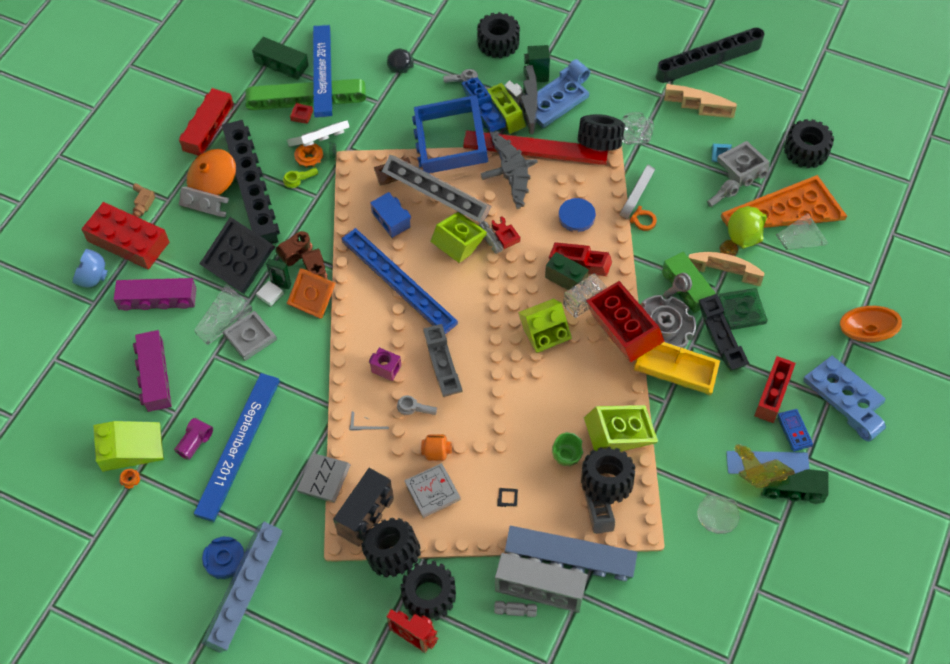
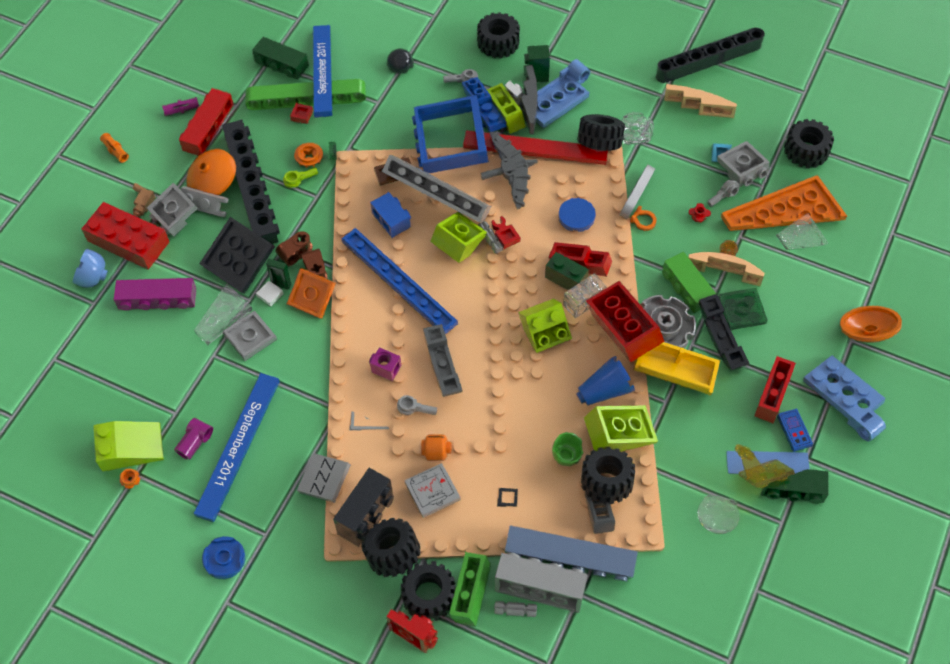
magenta brick [133,330,172,412] -> none
sand blue brick [201,521,283,653] -> none
white wing [287,120,349,147] -> none
light grey plate [664,272,692,299] -> none
lime helmet [728,206,767,249] -> none
none -> orange pin [100,133,129,163]
none -> light grey plate [147,183,198,236]
none -> magenta pin [162,97,199,116]
none -> bright green brick [449,552,491,626]
none -> blue cone [576,356,635,406]
none -> red plate [688,203,711,222]

